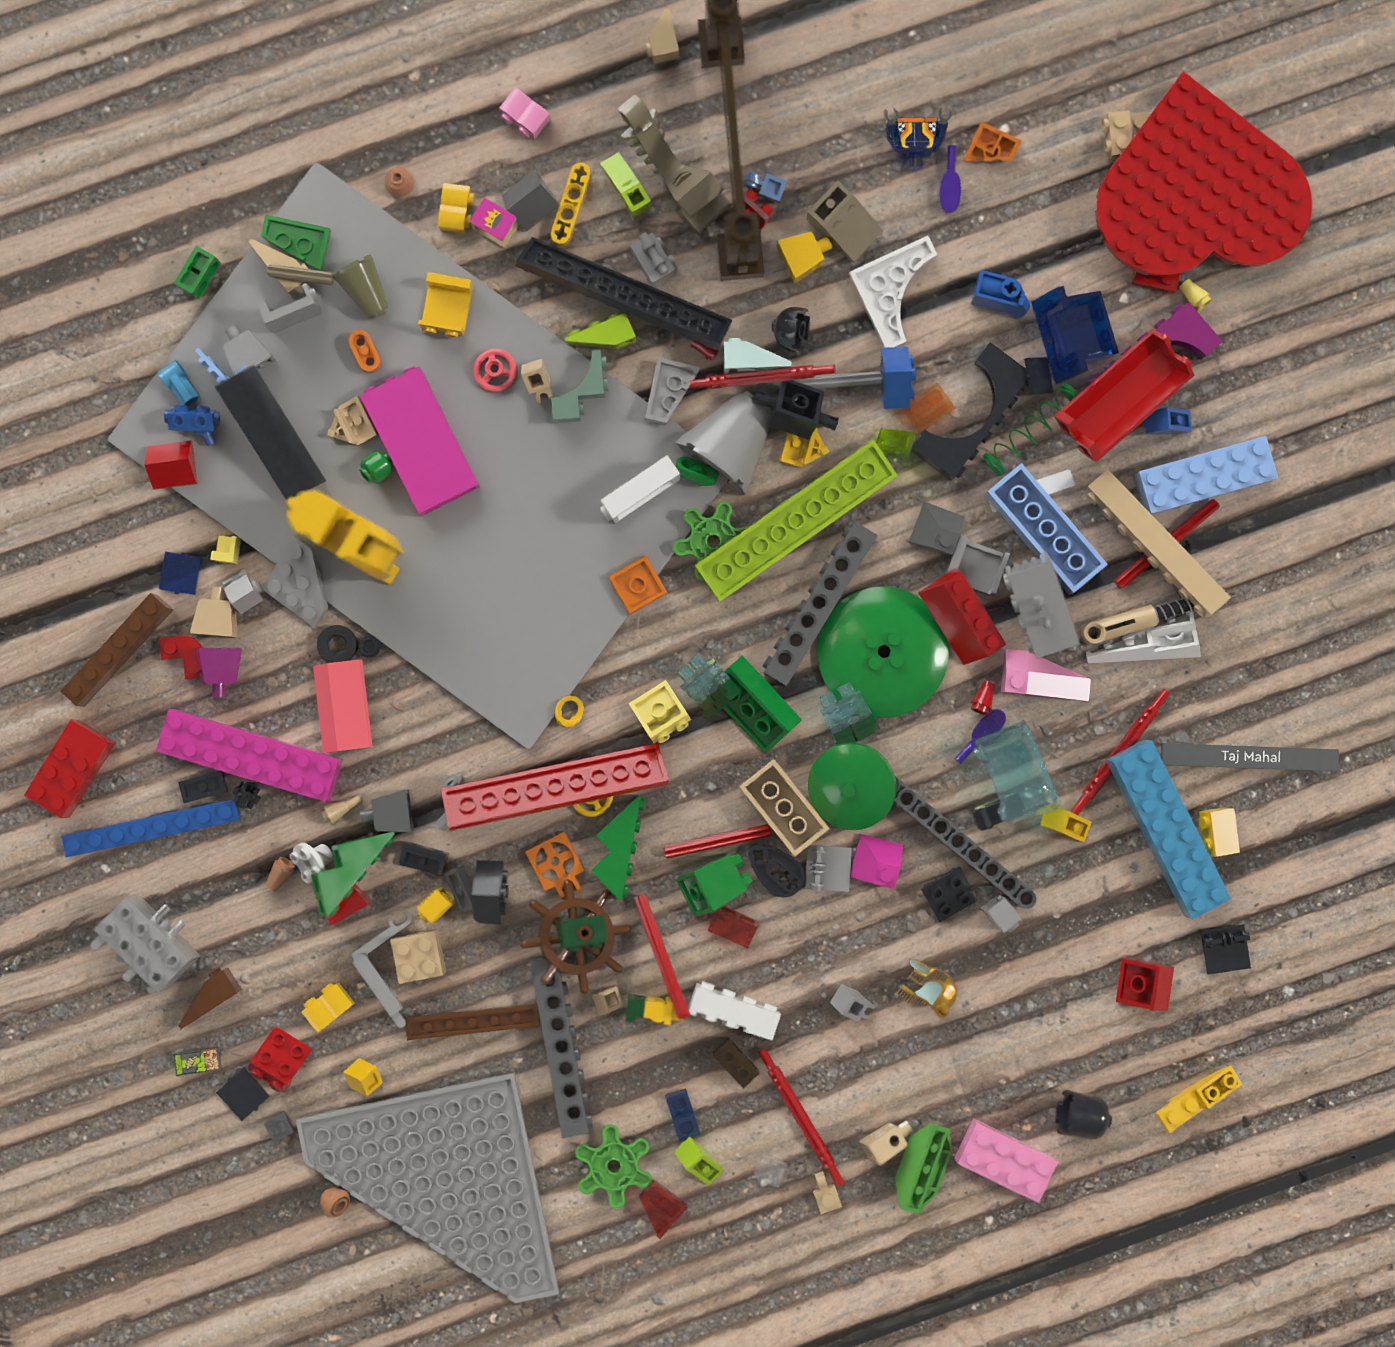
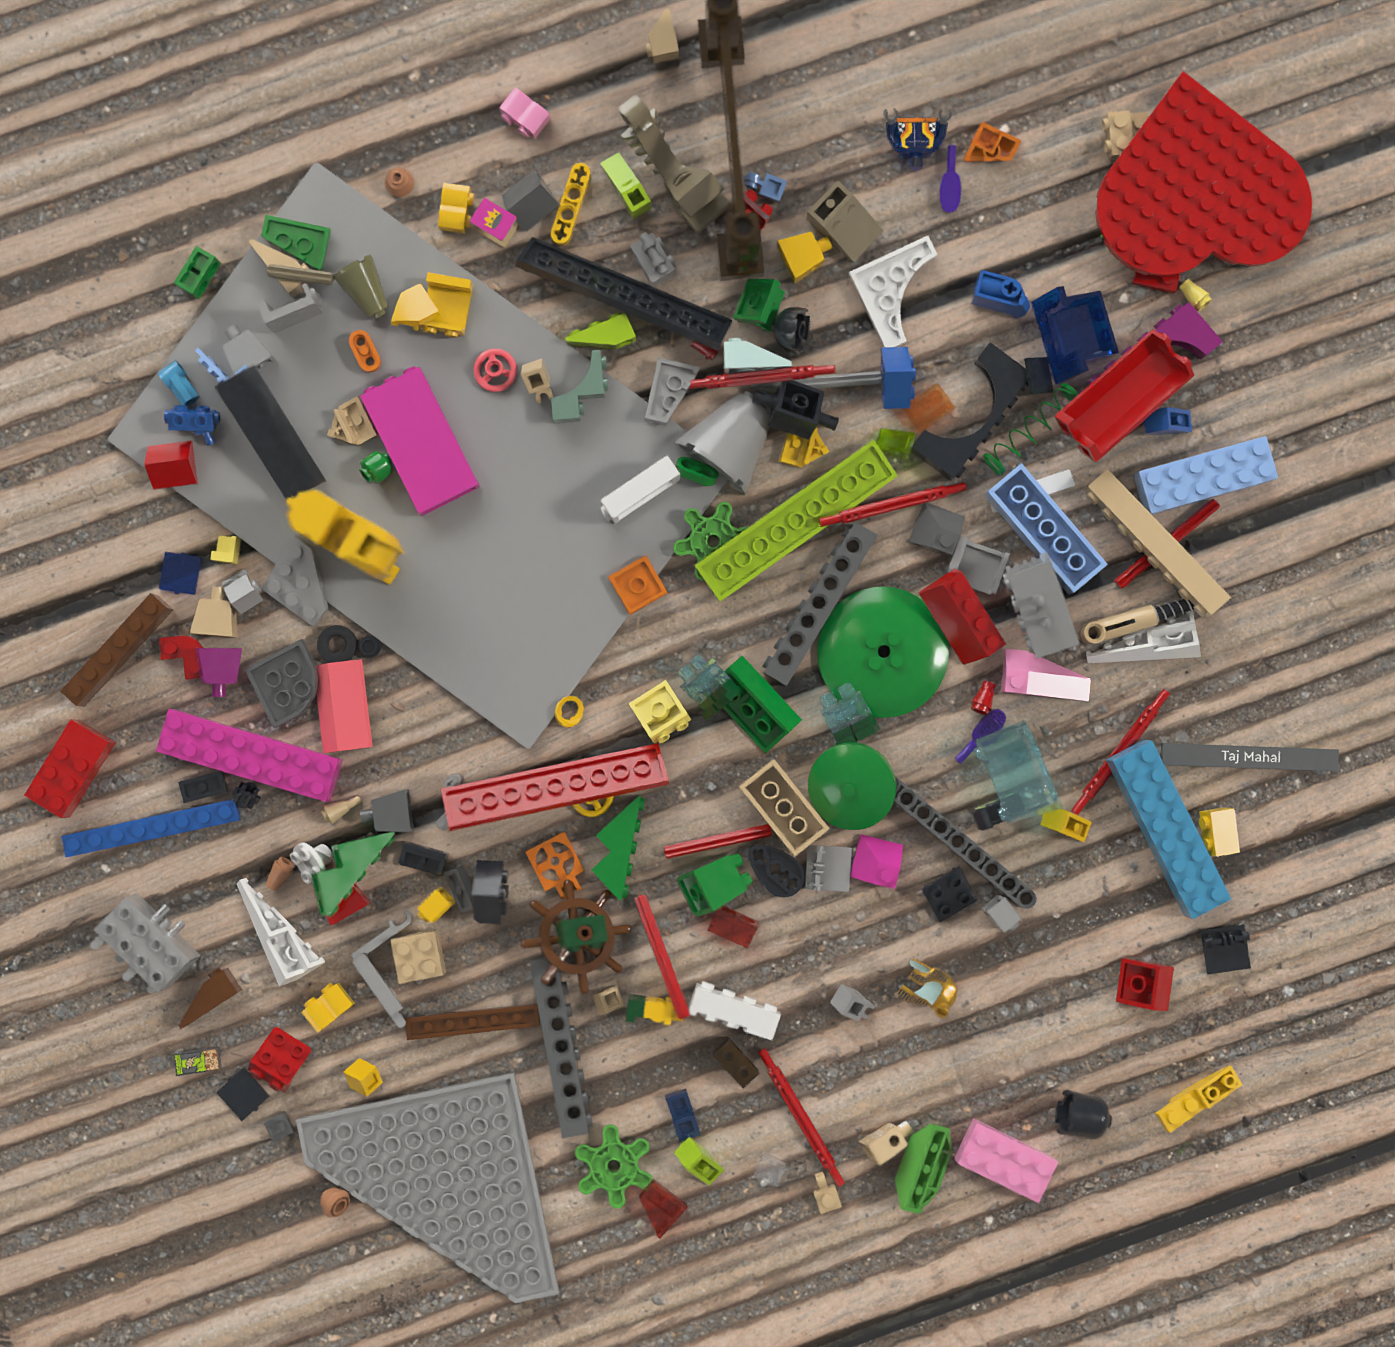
none -> white wedge [237,878,325,987]
none -> dark grey plate [245,639,318,728]
none -> yellow slope [391,284,440,331]
none -> green bracket [733,278,785,332]
none -> red axle [819,482,966,527]

